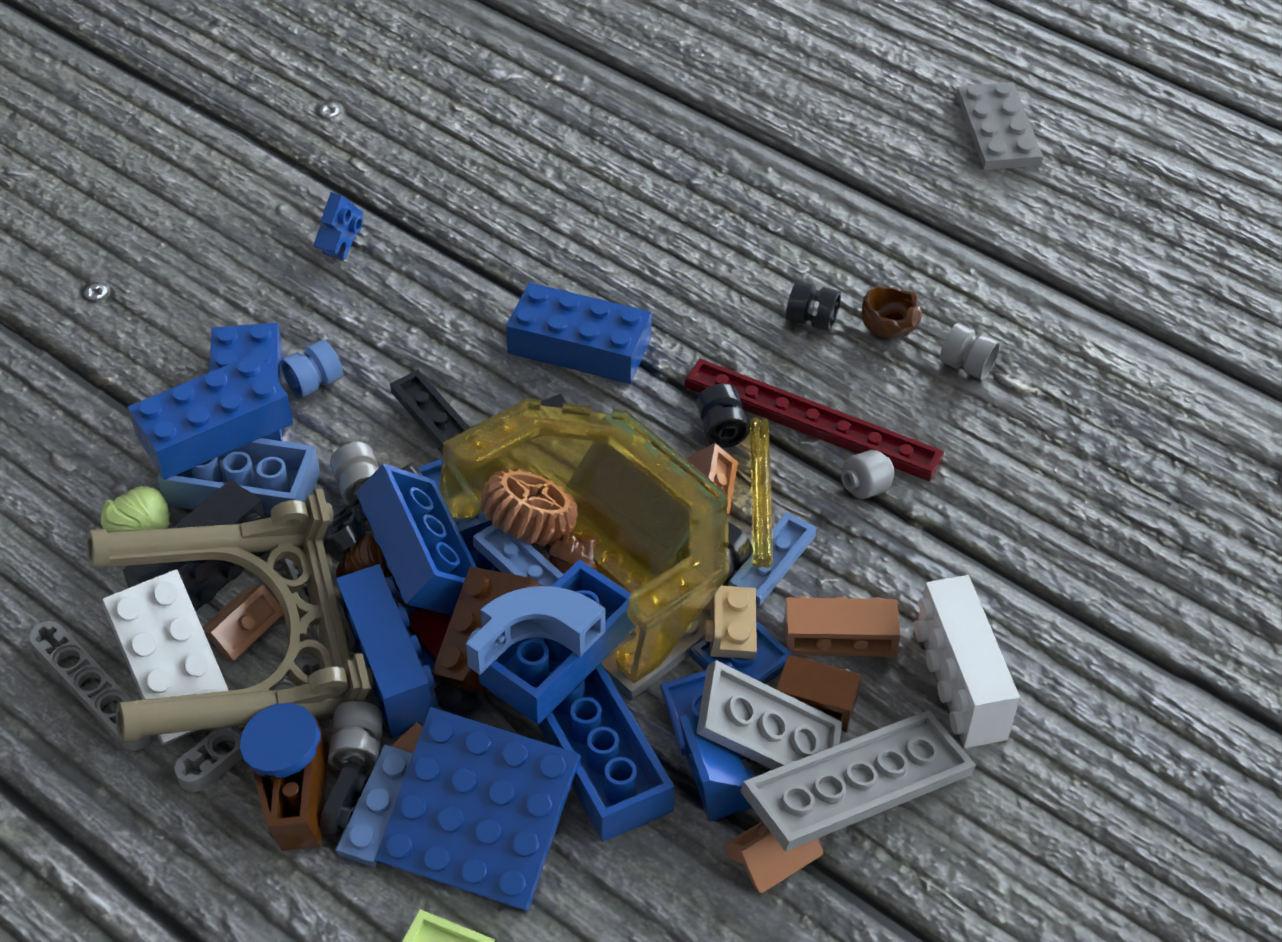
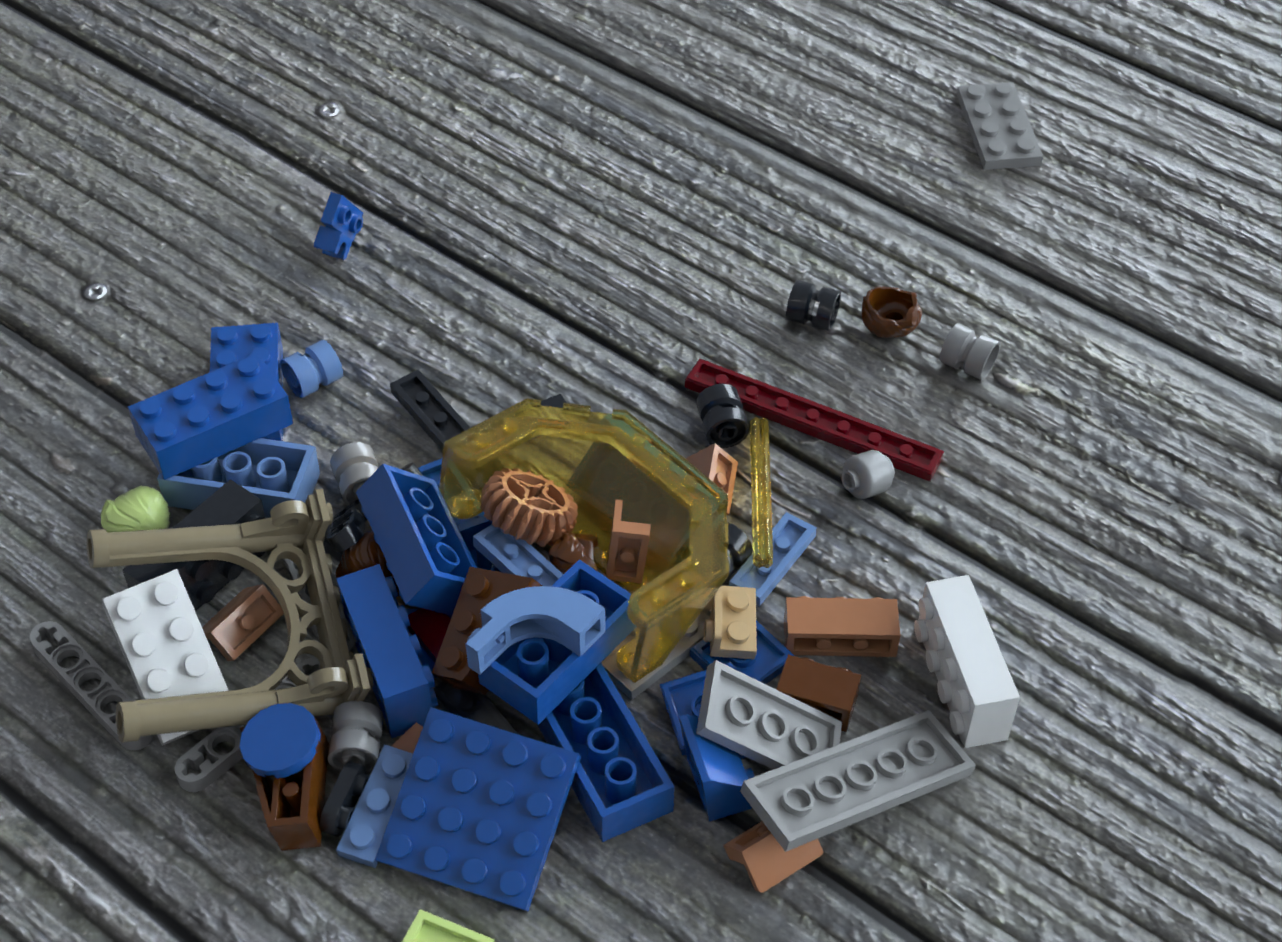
blue brick [506,282,652,384] -> none
none -> nougat panel [606,499,651,584]

